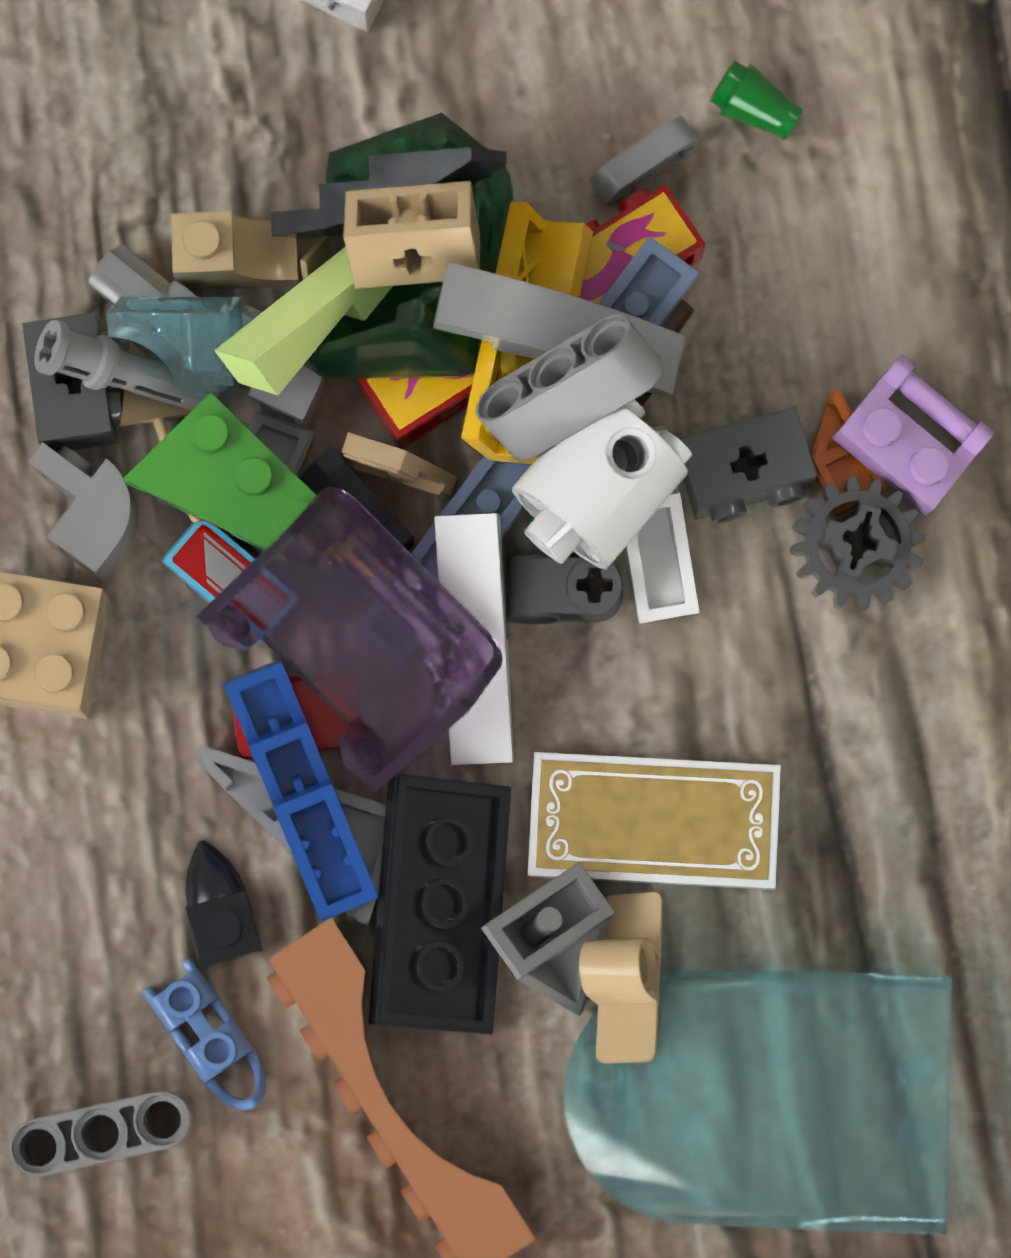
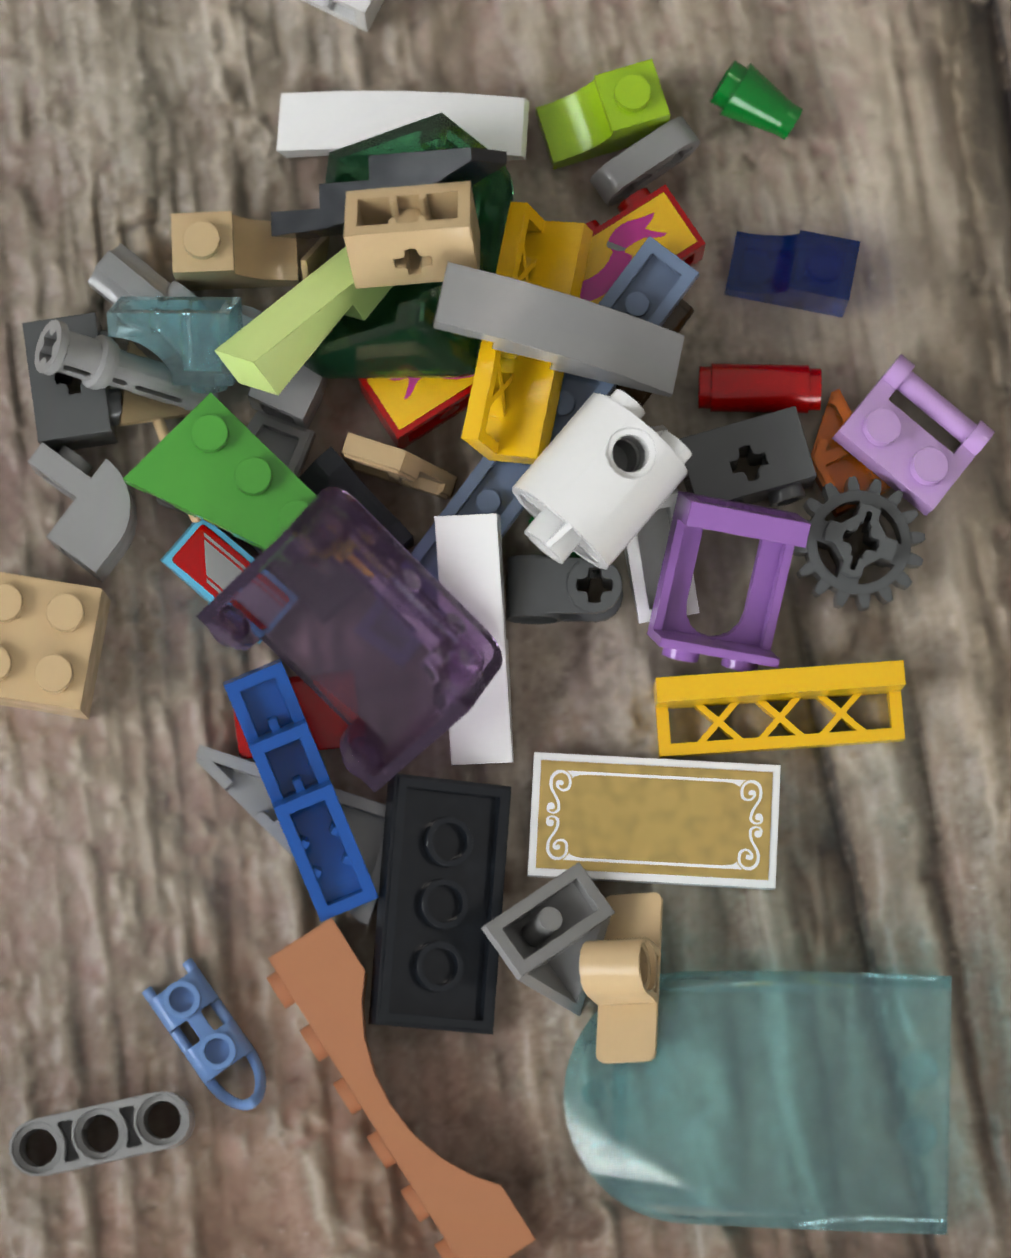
black plate [185,840,263,968] -> none
light grey beam [476,314,663,460] -> none
none -> white slope [276,91,529,162]
none -> lime arch [536,59,670,170]
none -> medium lavender panel [647,491,811,672]
none -> yellow fence [653,660,906,759]
none -> red piece [698,363,822,414]
none -> clear blue arch [724,230,860,318]

